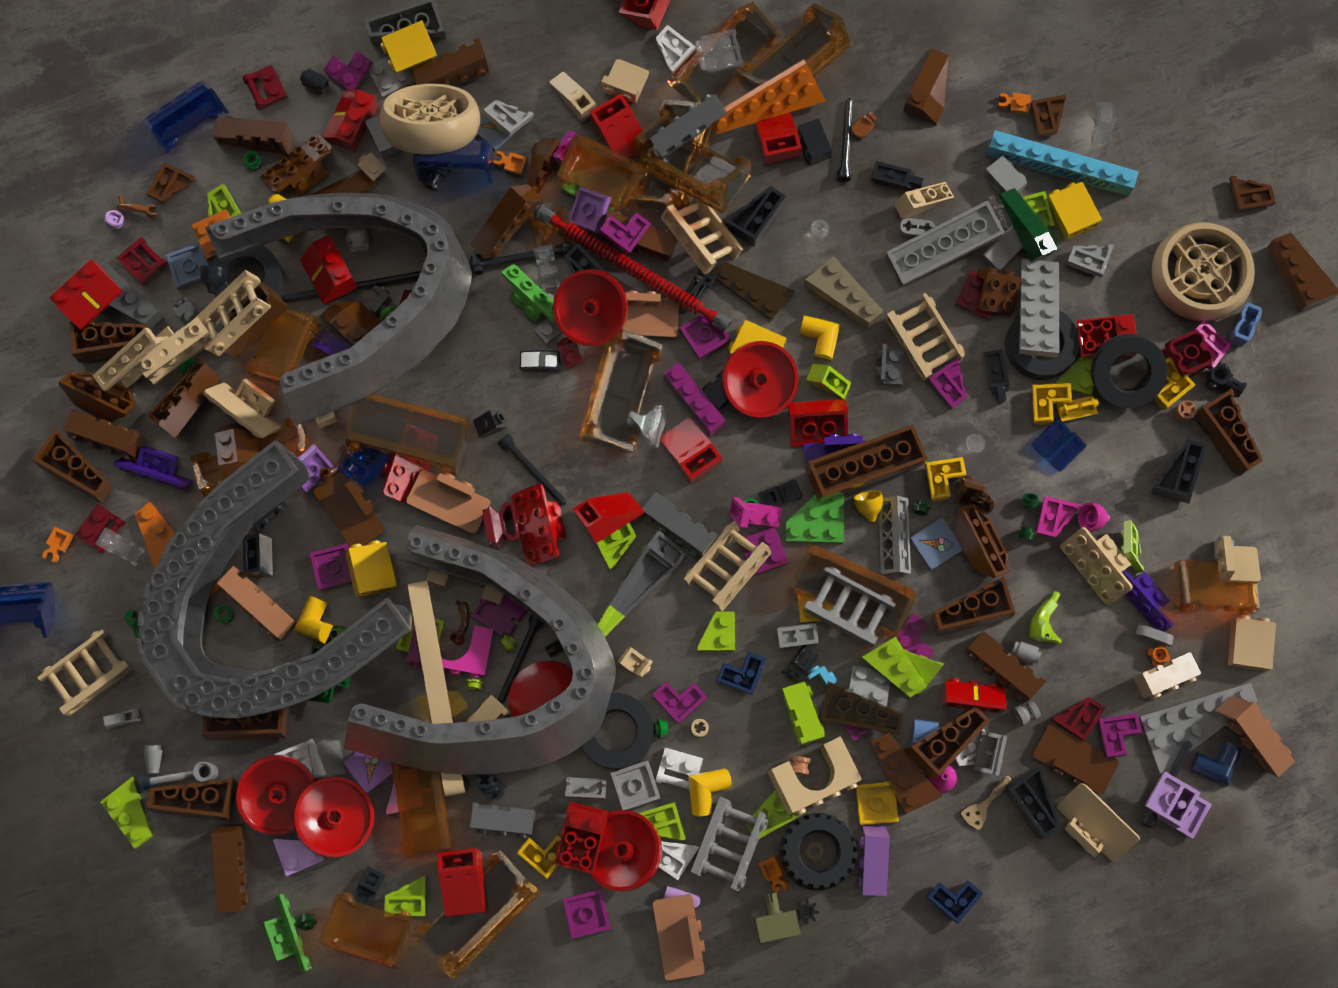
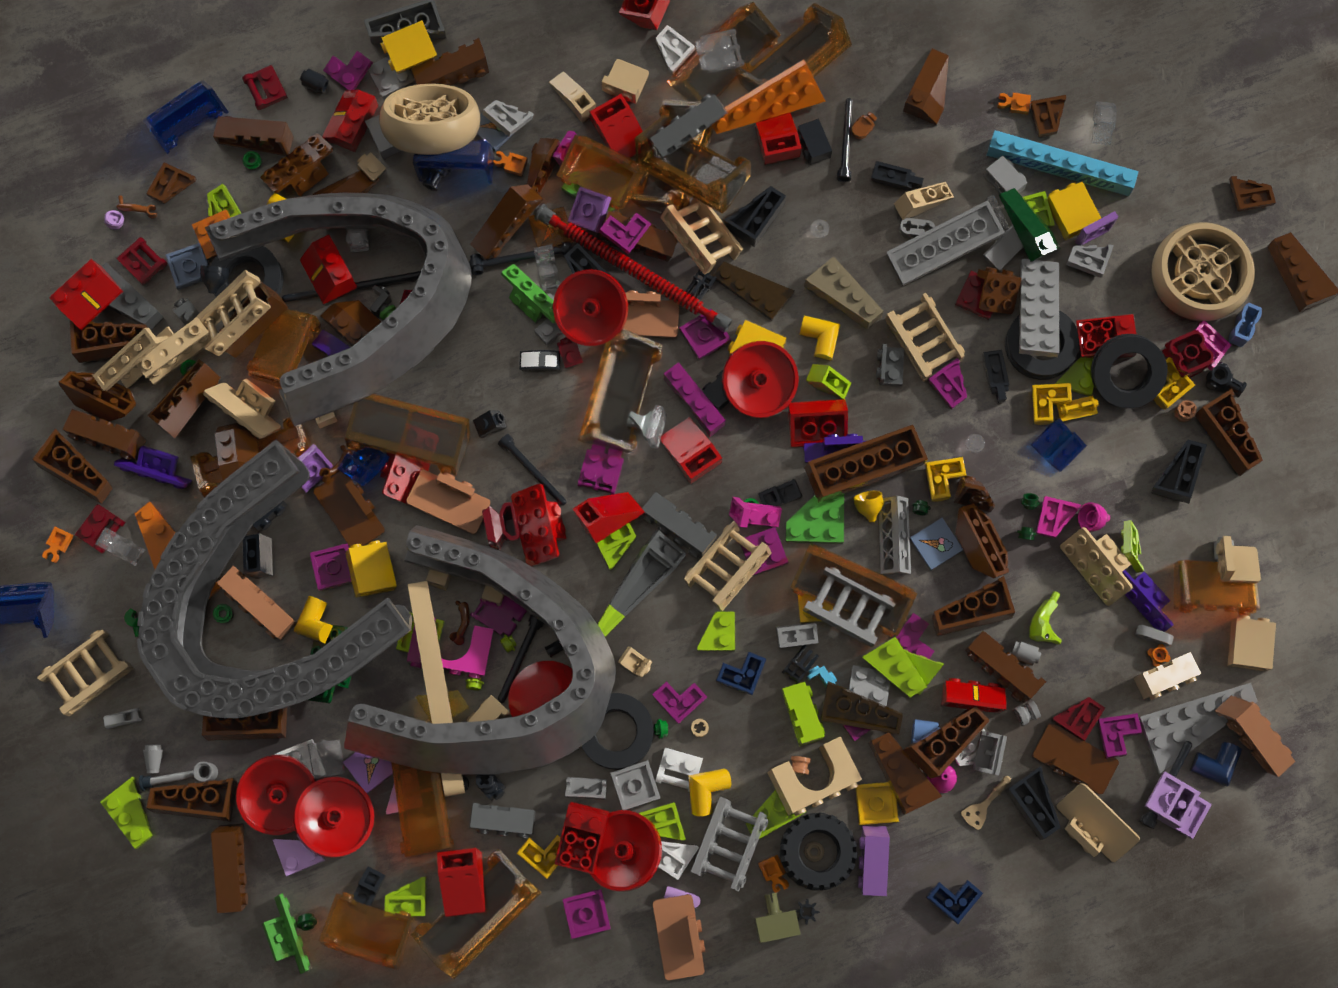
none -> magenta plate [577,444,624,495]
none -> medium lavender tile [1075,211,1118,246]

